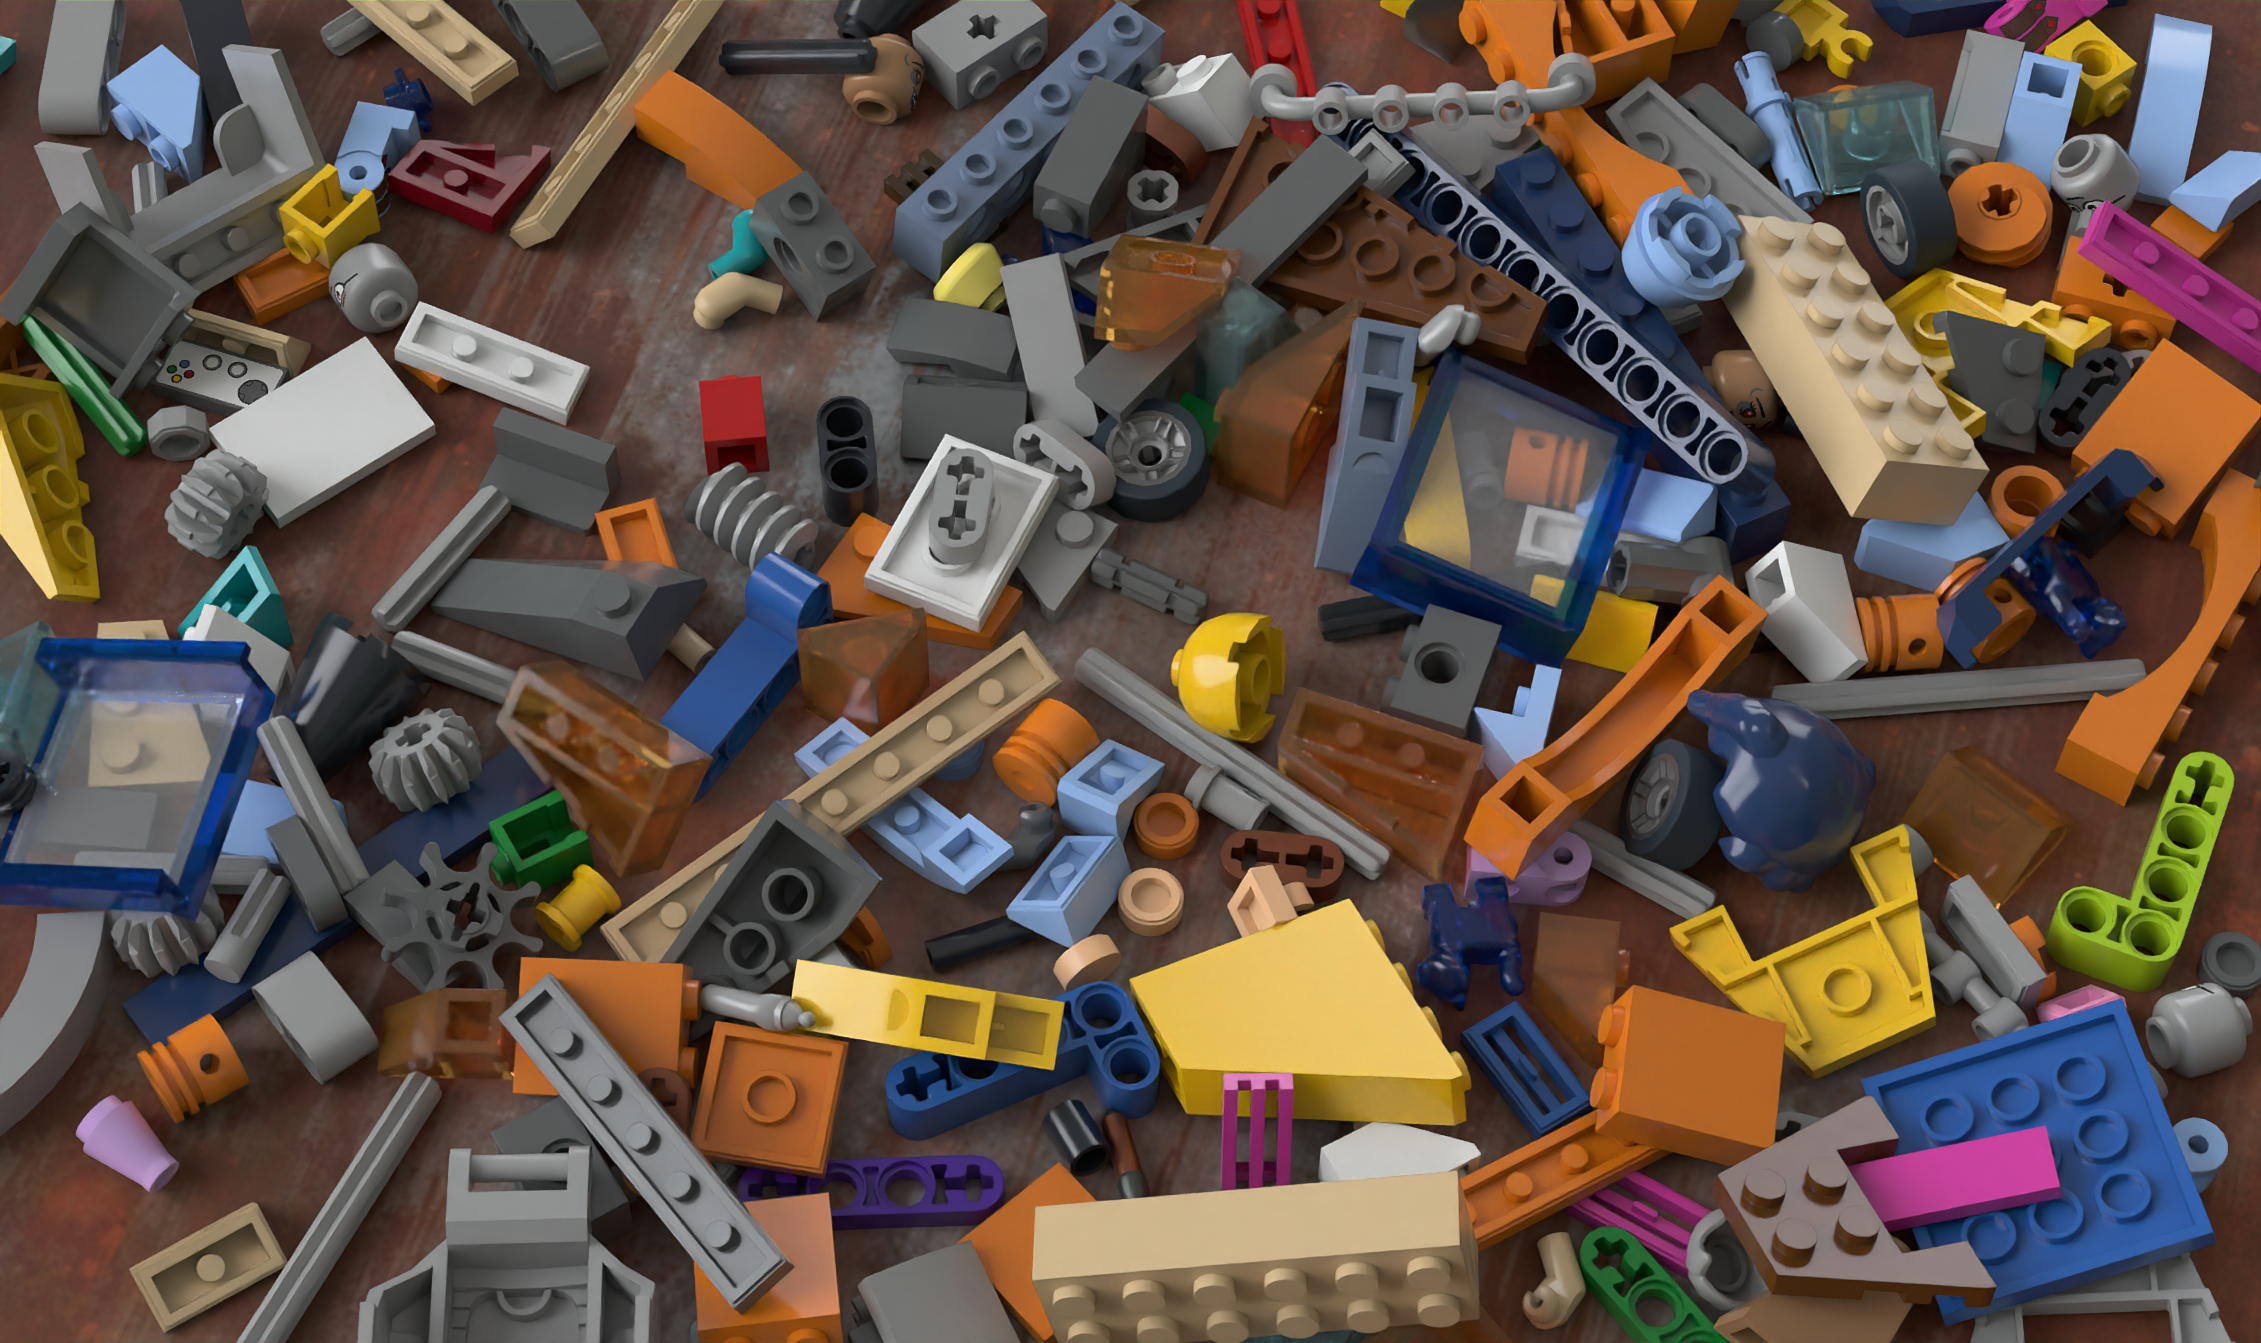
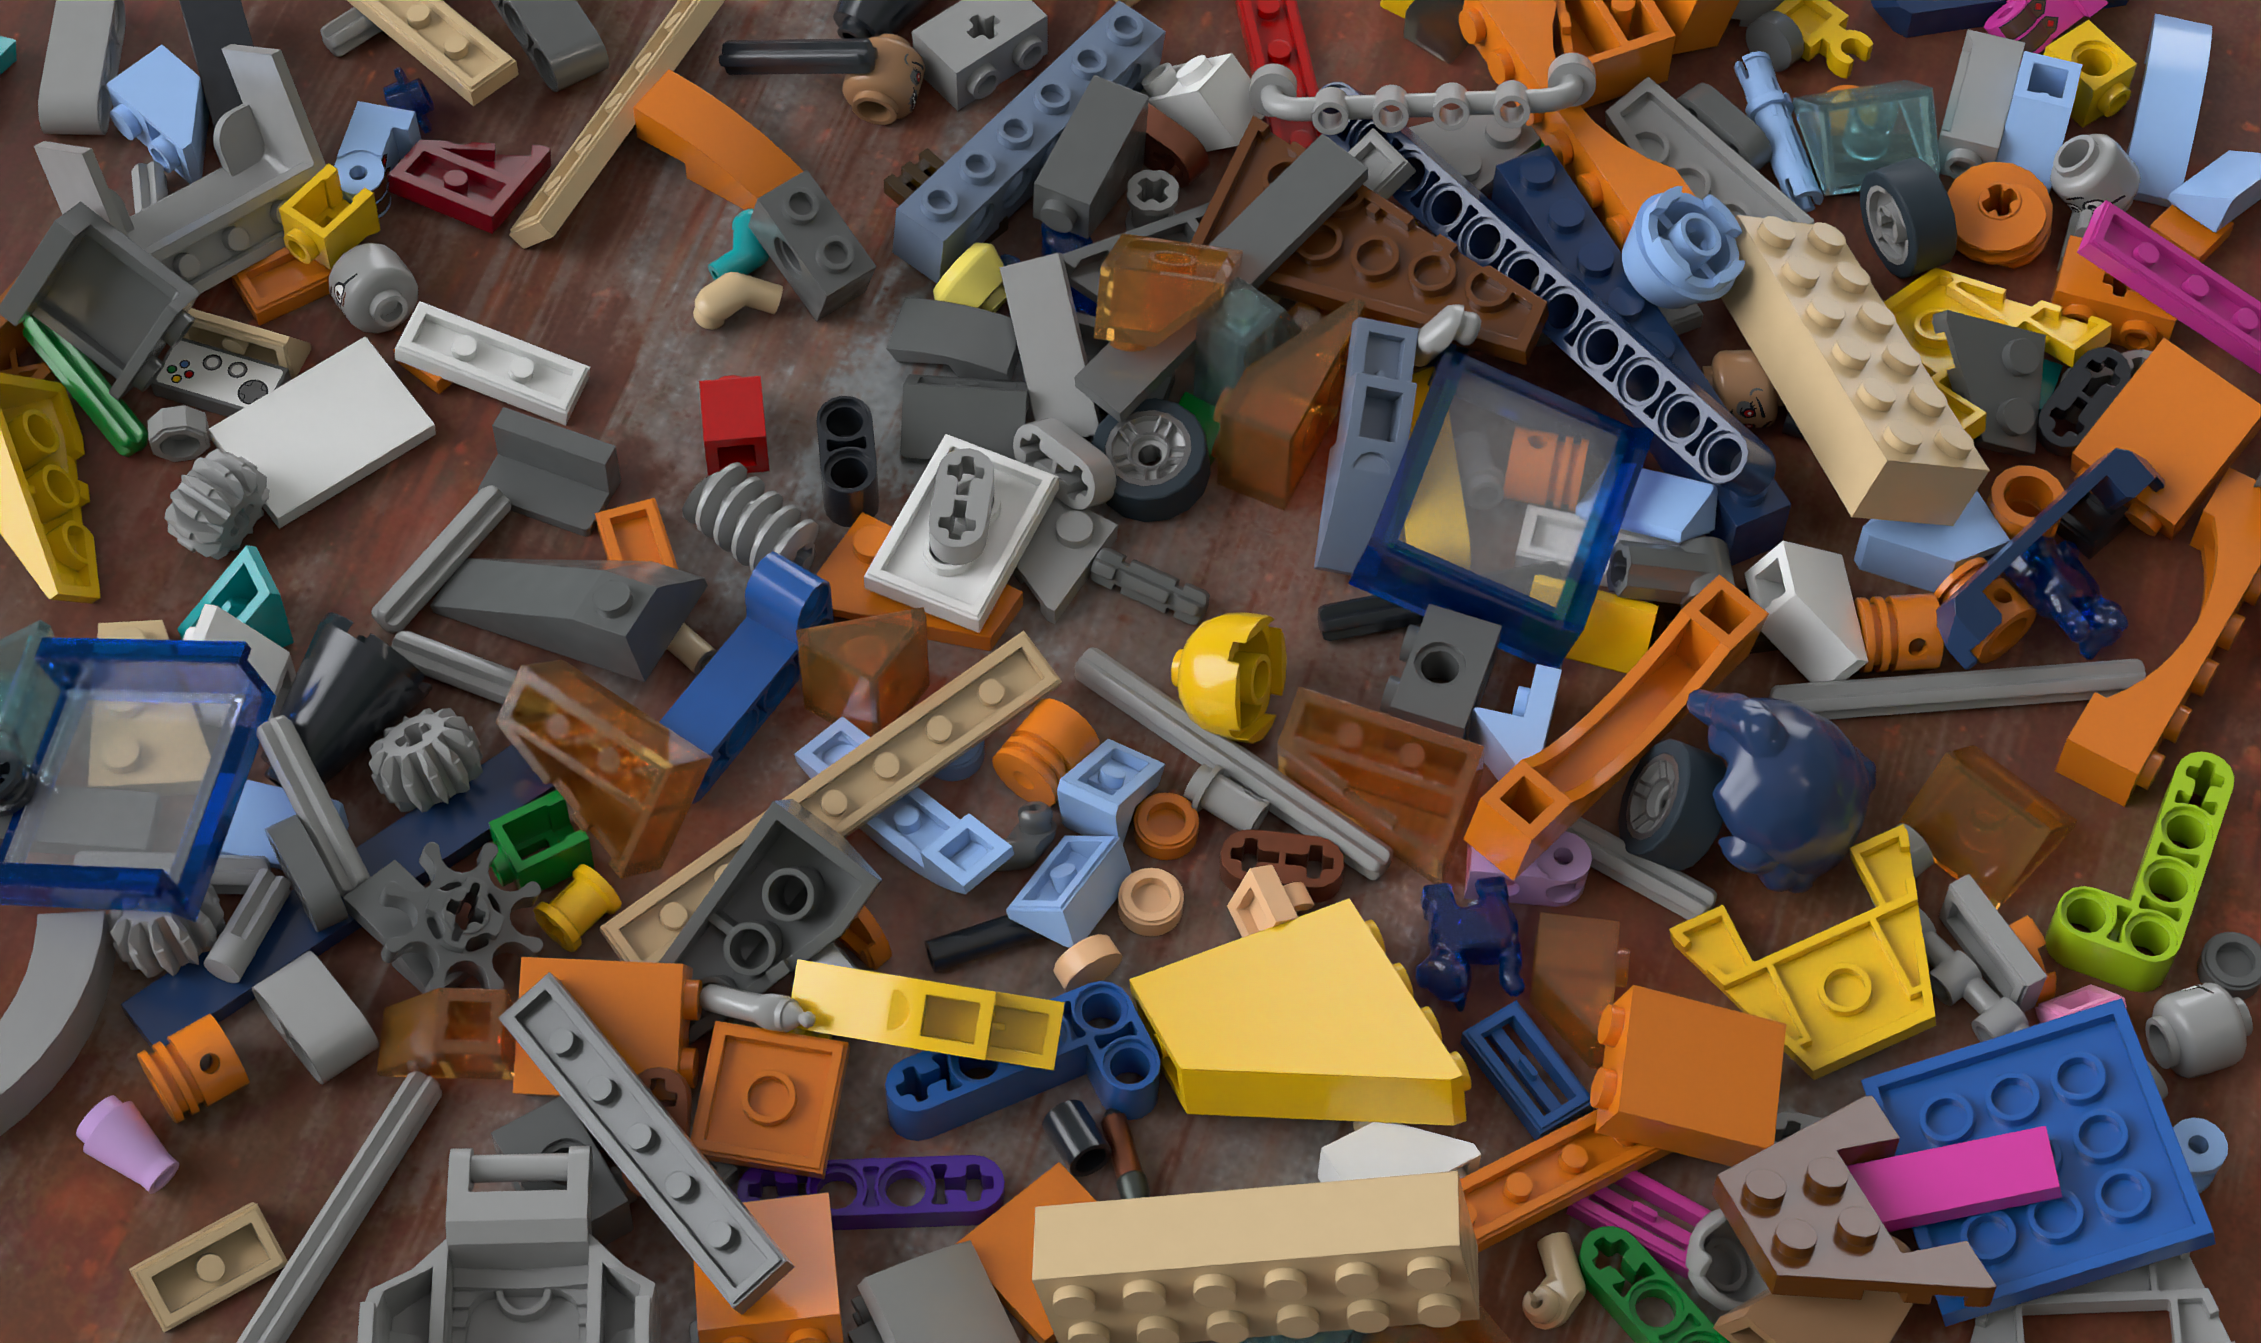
dark pink tile [1221,1073,1293,1191] -> none

